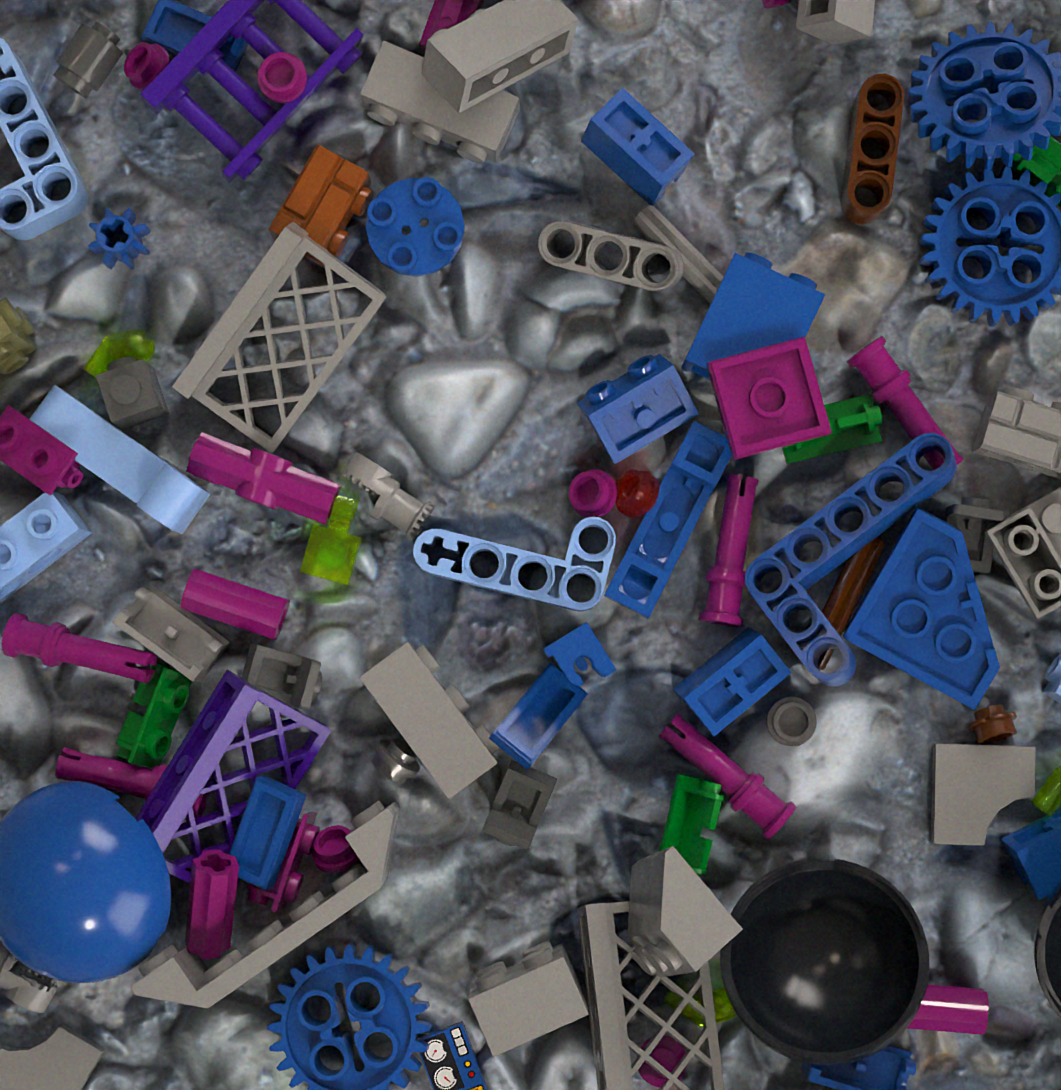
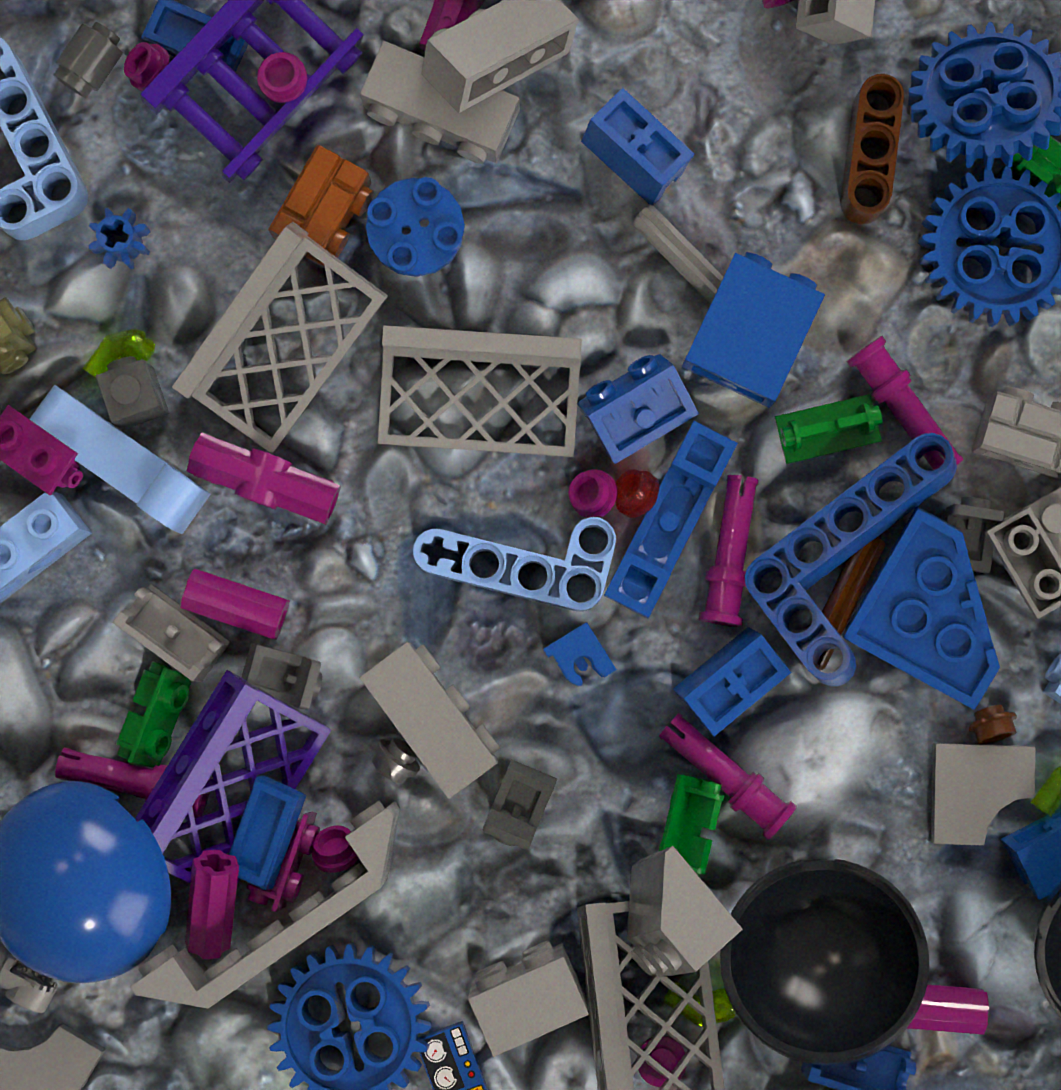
magenta pin [1,613,157,684] -> none
clear neon green plate [300,495,363,585] -> none
light grey connector [341,452,436,542] -> none
blue tile [489,663,588,770] -> none
light grey beam [538,221,684,291] -> none
magenta tile [706,336,832,461] -> none
flat silver plate [766,697,817,746] -> none
none -> light grey fence [378,326,582,457]

